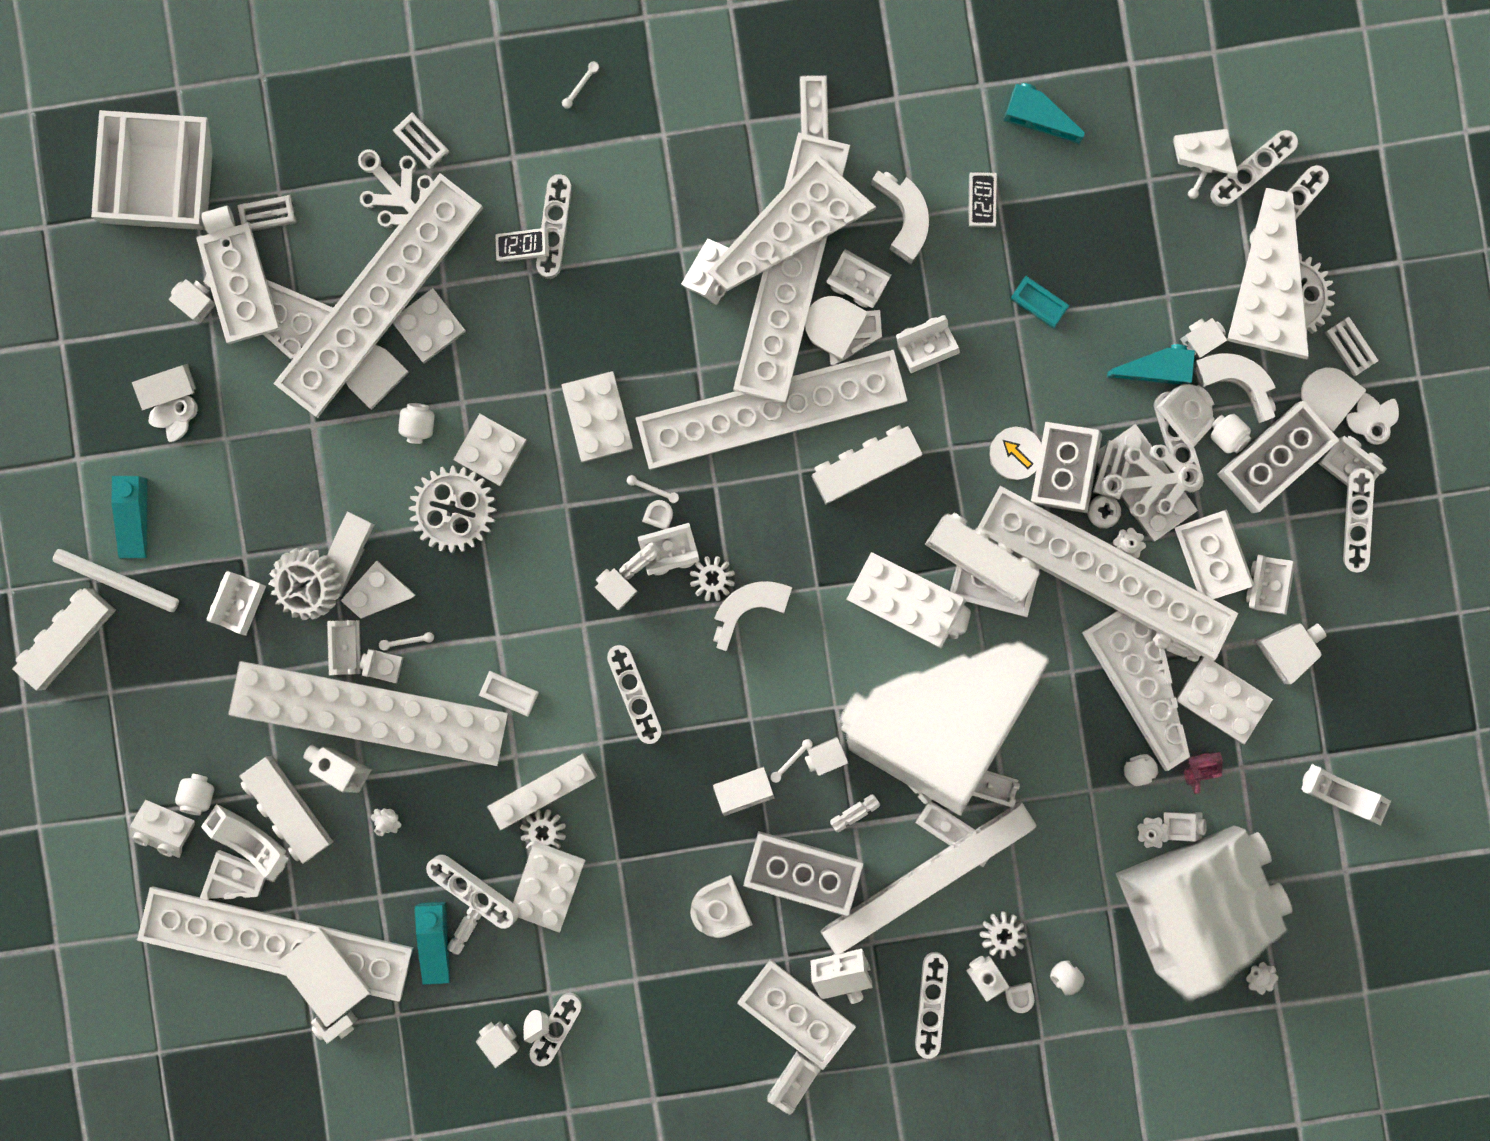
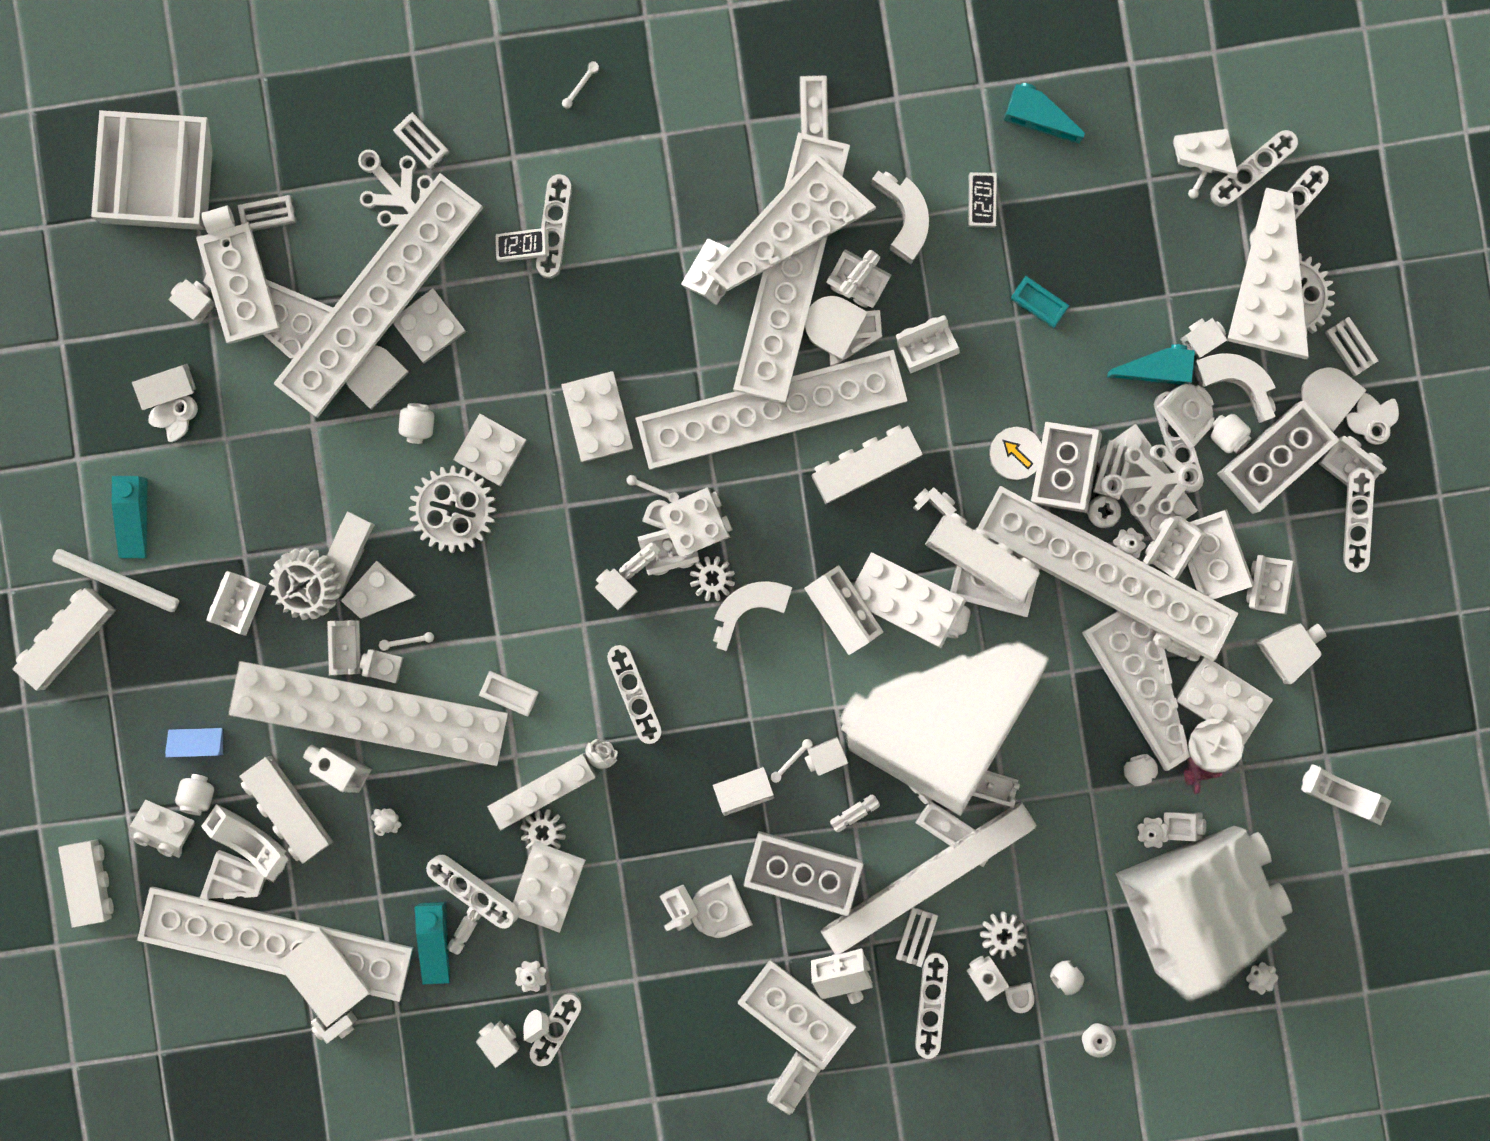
none -> white brick [58,839,114,928]
none -> light blue slope [166,728,223,757]
none -> white plant [515,961,546,992]
none -> white plate [585,739,618,769]
none -> white bracket [660,487,733,557]
none -> white bracket [660,885,699,931]
none -> white brick [804,565,883,655]
none -> white axle [839,250,880,298]
none -> white tile [895,907,938,967]
none -> white bracket [913,487,956,516]
none -> white plate [1082,1023,1116,1058]
none -> white bracket [1143,516,1206,579]
none -> white tile [1188,718,1244,773]

